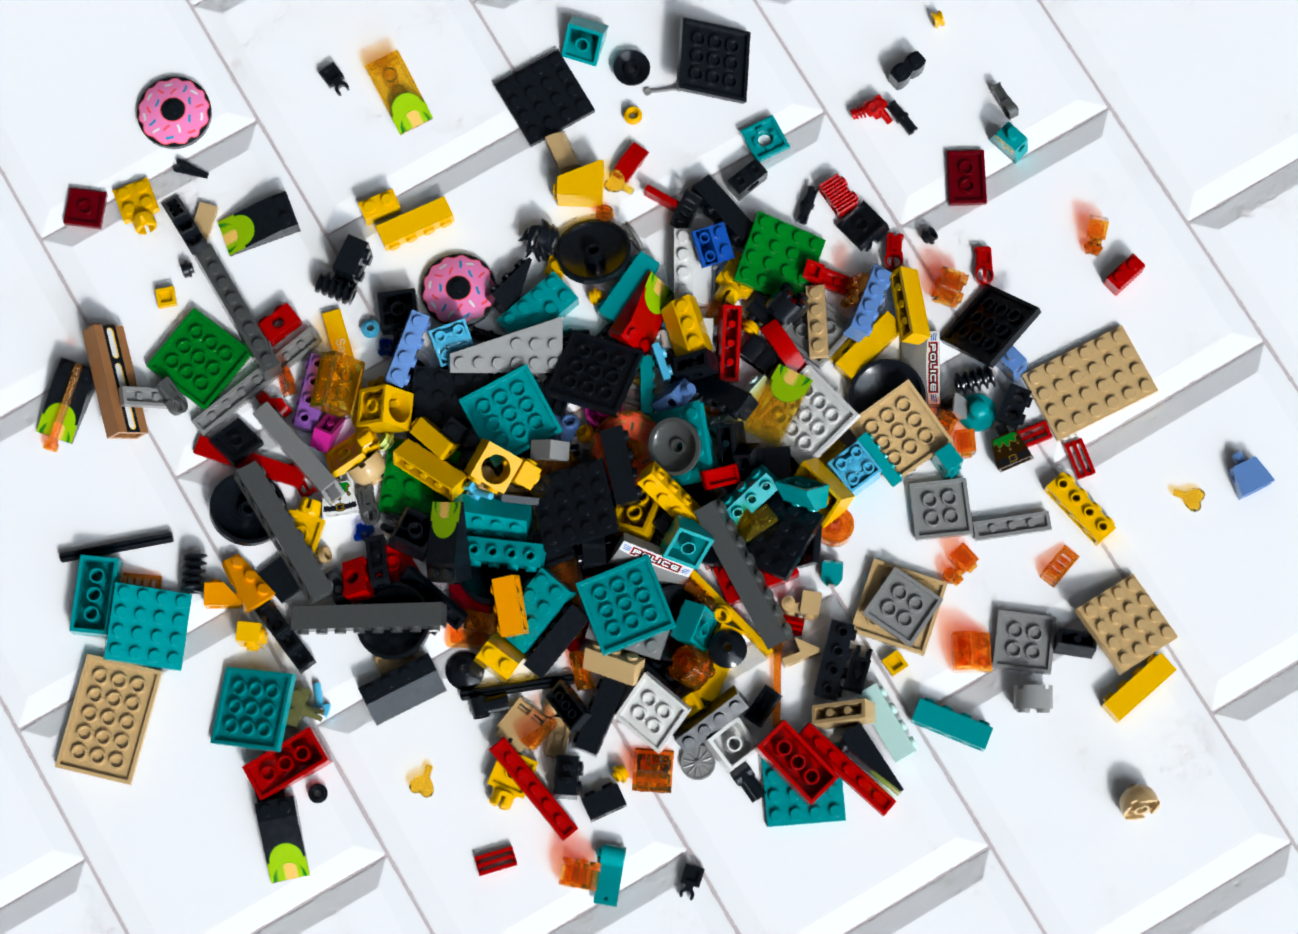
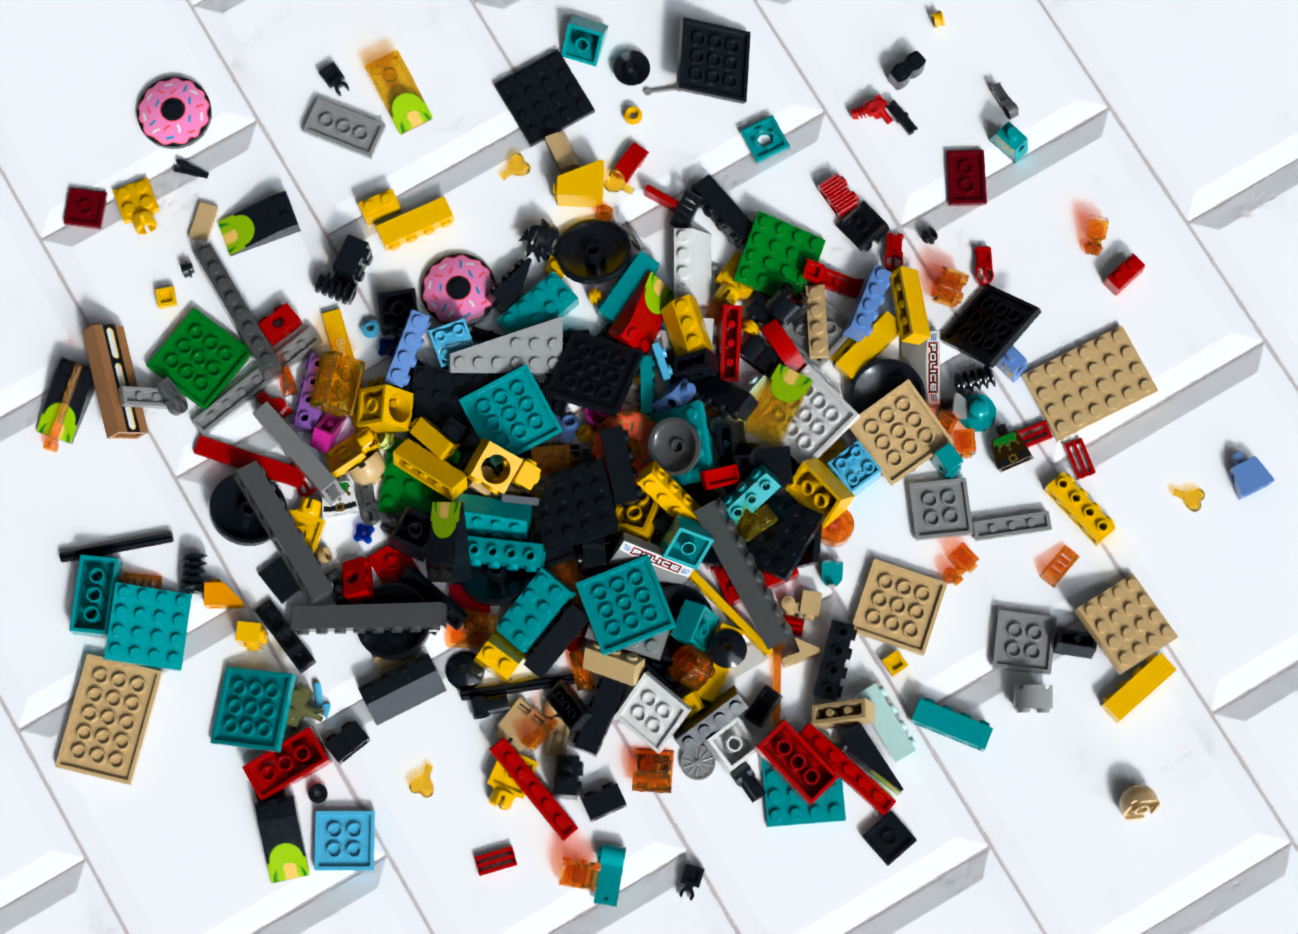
black slope [161,195,209,255] -> none
black tile [209,417,264,467] -> none
light orange wing [222,553,275,614] -> none
black plate [365,534,392,588] -> none
medium azure bar [462,481,494,501] -> none
light orange brick [490,575,529,638] -> none
light grey slope [530,439,570,462] -> none
yellow plate [611,764,629,783] -> none
clear orange pin [683,579,716,610] -> none
blue slope [690,222,735,268] -> none
yellow plate [714,604,733,623] -> none
black brick [727,158,768,202] -> none
teal slope [775,475,829,512] -> none
black pin [795,186,819,225] -> none
clear orange plate [840,272,869,309] -> none
black hinge [842,645,873,695] -> none
teal piece [857,432,903,488] -> none
light grey plate [862,567,944,648] -> none
clear orange slope [951,631,992,674] -> none
black brick [995,383,1033,430] -> none
none -> light grey plate [303,98,386,159]
none -> medium azure plate [314,811,376,871]
none -> black brick [324,720,371,765]
none -> clear yellow rock [500,153,531,181]
none -> black plate [861,810,917,867]

